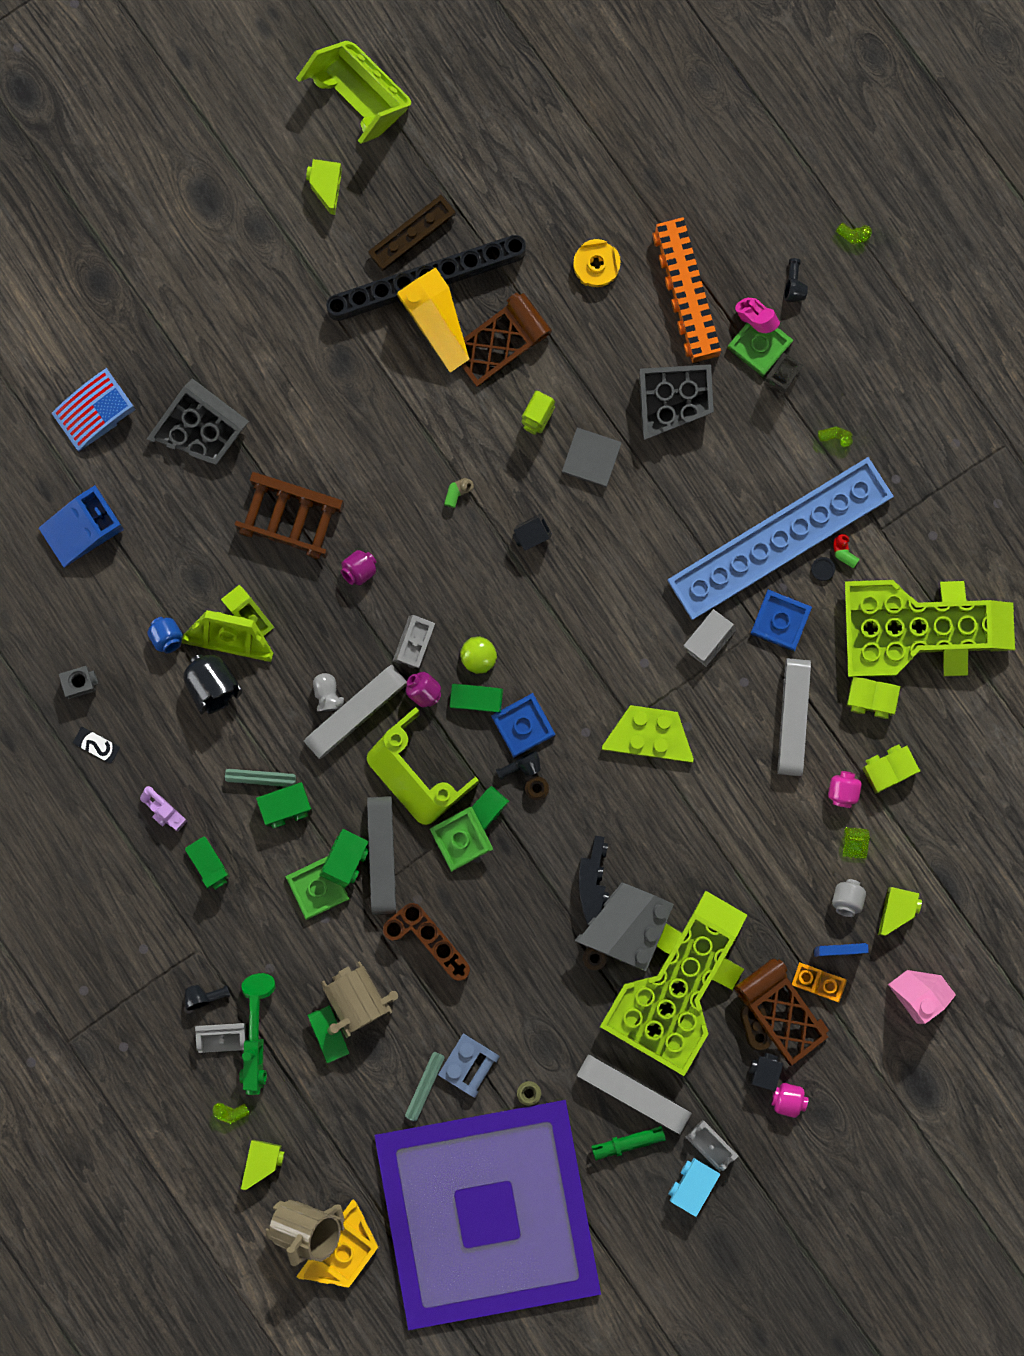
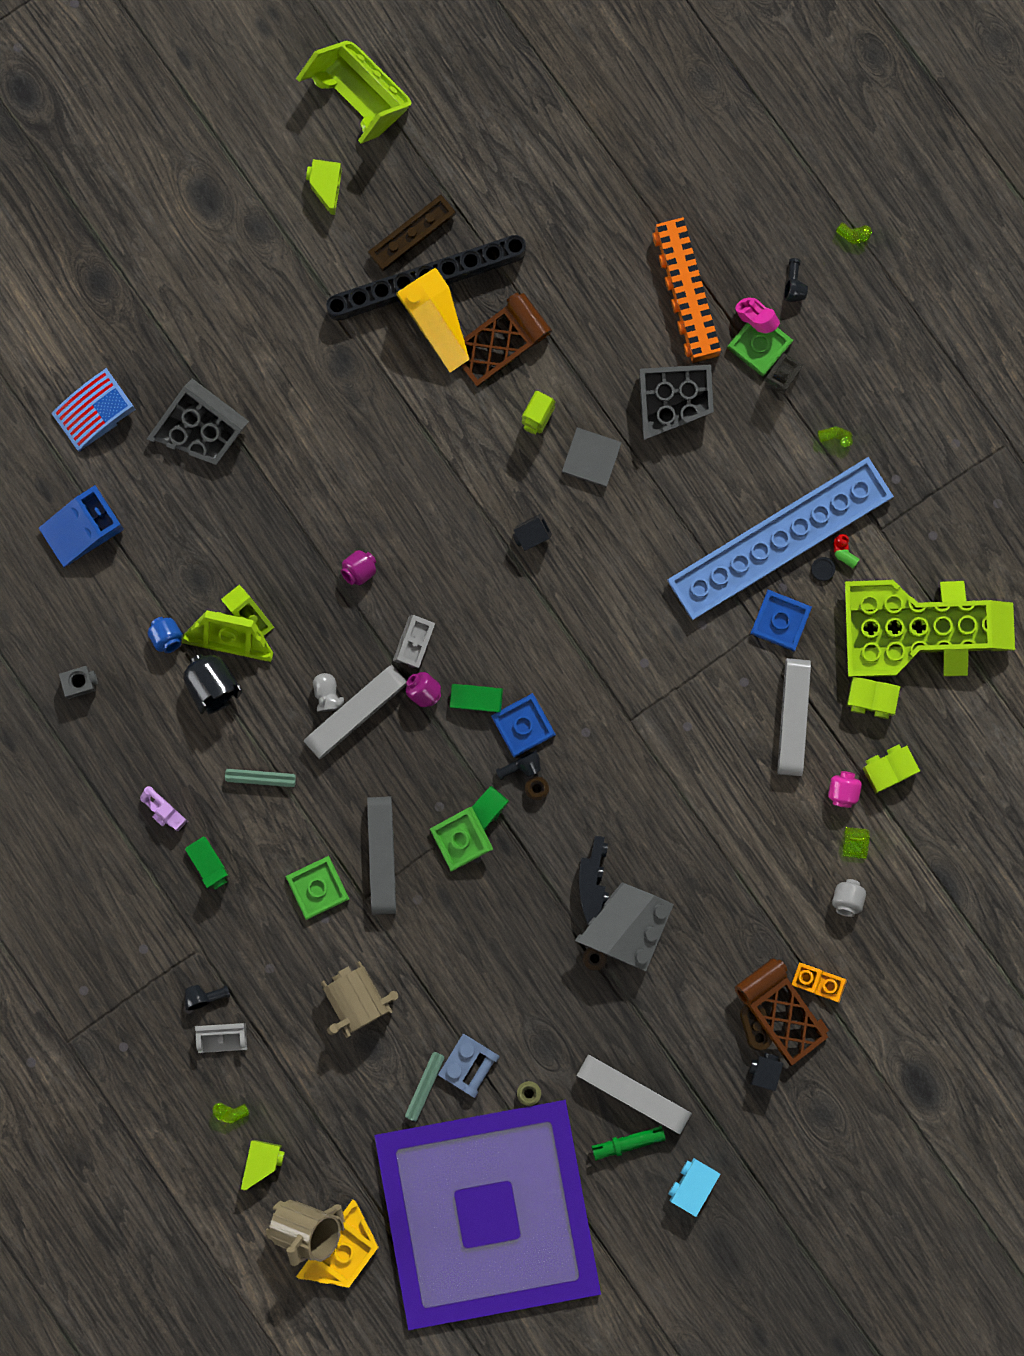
sticker [73,727,120,763] -> none
reddish brown fence [235,472,344,559] -> none
green piece [239,973,276,1095] -> none
green brick [256,782,312,829] -> none
green slope [307,1006,349,1063] -> none
green brick [319,829,369,888] -> none
lime windscreen [367,707,479,825] -> none
reddish brown beam [383,903,470,981] -> none
arm [444,478,474,508] -> none
lime hair [460,636,497,674] -> none
yellow plate [573,239,620,287] -> none
lime piece [600,891,747,1076] -> none
lime wing [602,705,694,763] -> none
light grey hinge [684,609,736,667] -> none
light grey hinge [686,1120,738,1172] -> none
dark pink head [771,1083,808,1118] -> none
blue tile [814,943,869,957] -> none
lime slope [878,887,922,936] -> none
bright pink slope [888,970,956,1024] -> none

